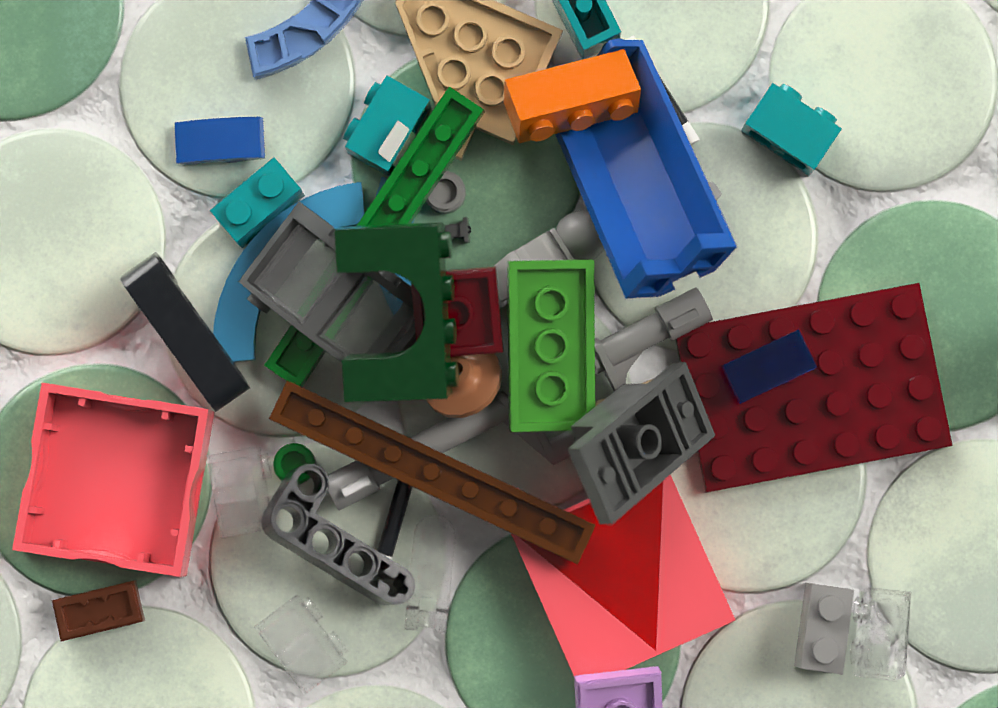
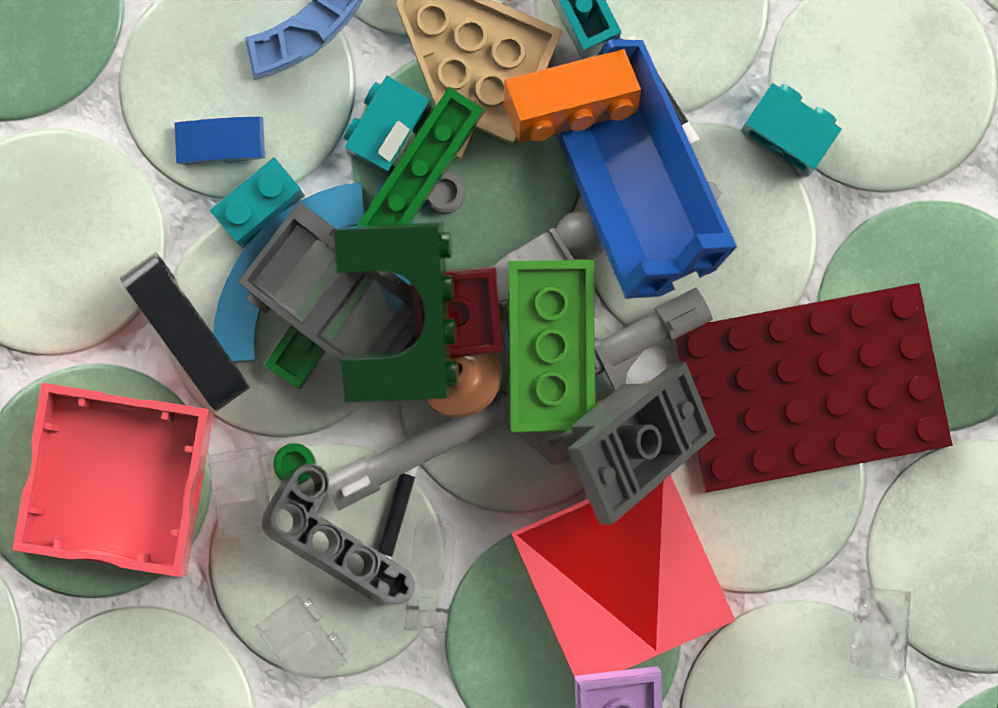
copper plate [52,580,145,641] -> none
reddish brown plate [269,381,596,565] -> none
dark grey piece [445,217,471,243] -> none
clear blue plate [721,329,817,404] -> none
light grey brick [794,582,854,675] -> none

